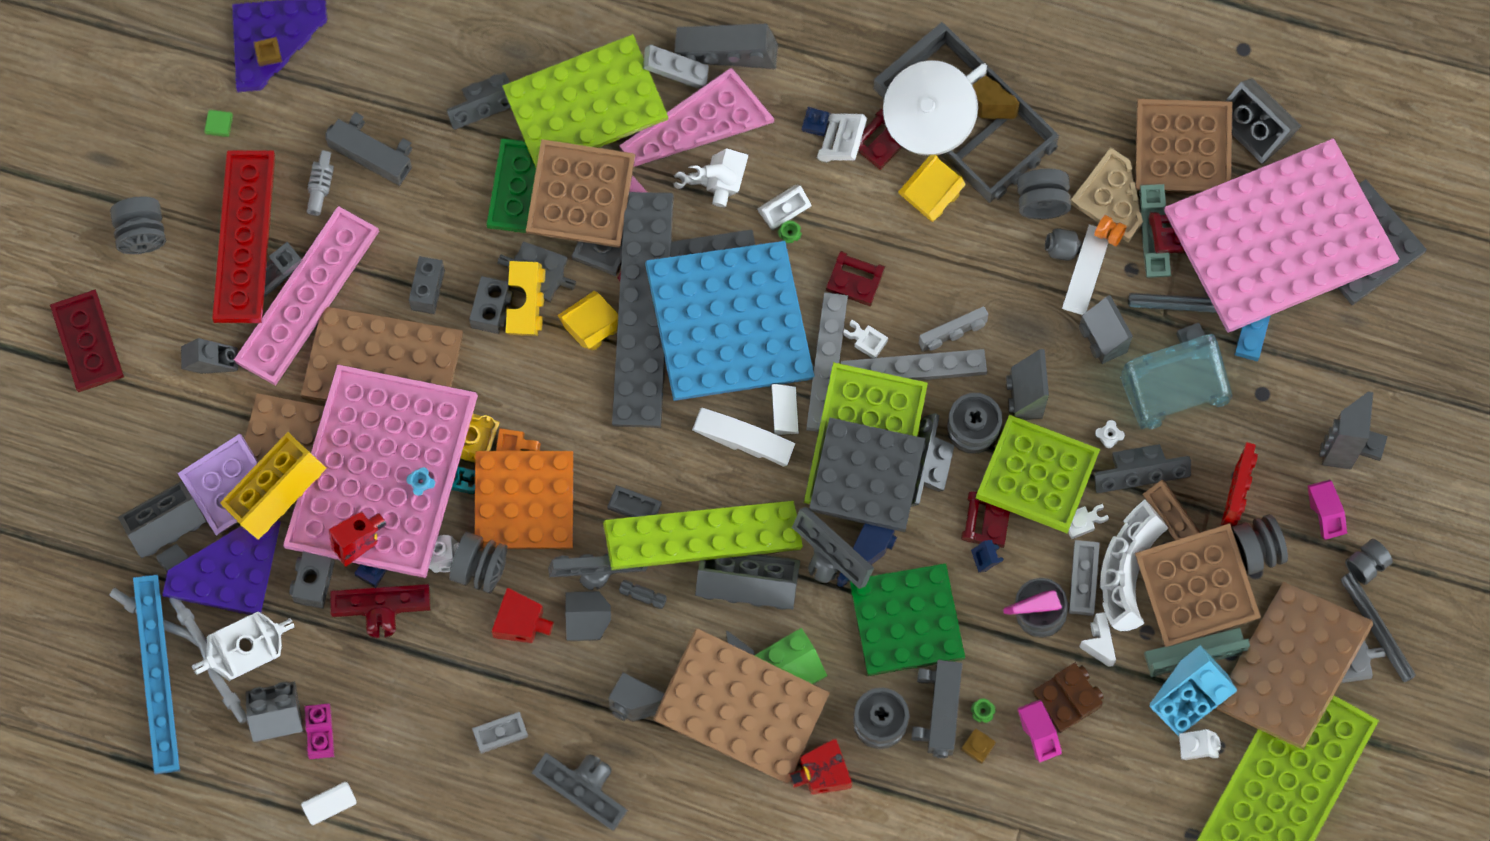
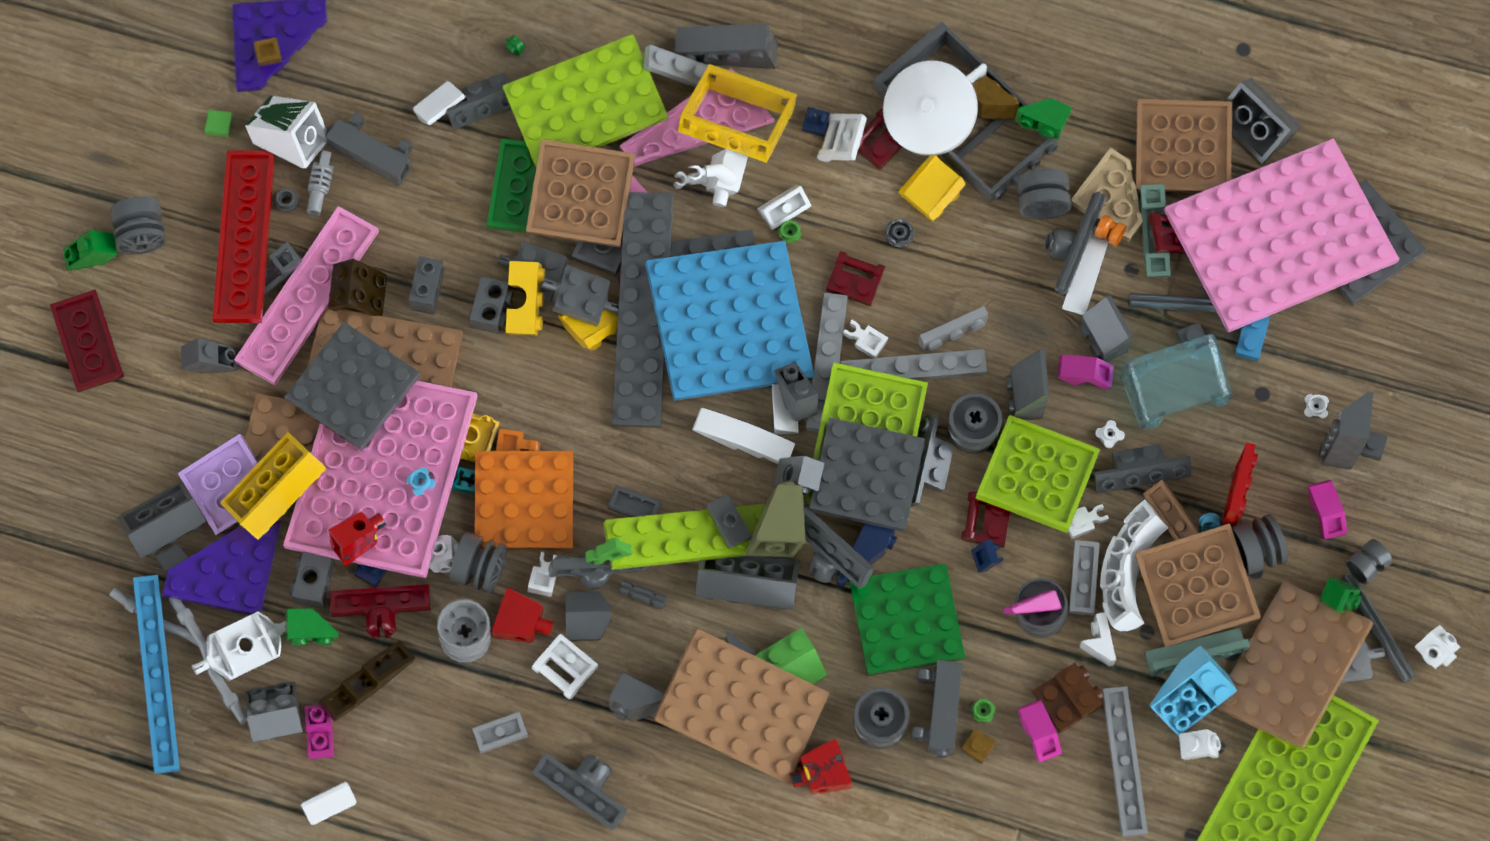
none -> green slope [63,230,117,271]
none -> white slope [245,96,327,168]
none -> dark grey plate [274,189,299,212]
none -> dark grey plate [285,322,421,451]
none -> green slope [285,608,338,646]
none -> dark brown slope [319,640,415,722]
none -> dark brown bracket [328,259,387,316]
none -> white slope [413,81,465,125]
none -> light grey wheel [438,600,491,662]
none -> green plate [505,34,526,56]
none -> white plate [527,552,557,597]
none -> white plate [532,633,598,700]
none -> dark grey plate [541,265,619,326]
none -> bright green plate [585,538,632,565]
none -> yellow window [678,64,797,163]
none -> dark grey plate [706,494,752,549]
none -> olive slope [745,482,805,558]
none -> dark grey brick [773,456,825,495]
none -> dark grey slope [775,363,818,422]
none -> dark grey plate [884,219,915,248]
none -> green slope [1016,98,1072,140]
none -> dark grey axle [1055,192,1106,295]
none -> dark pink slope [1057,355,1114,390]
none -> light grey plate [1102,686,1148,838]
none -> medium azure plate [1198,513,1223,532]
none -> white plate [1304,394,1329,419]
none -> green slope [1319,577,1362,613]
none -> white brick [1415,625,1460,669]

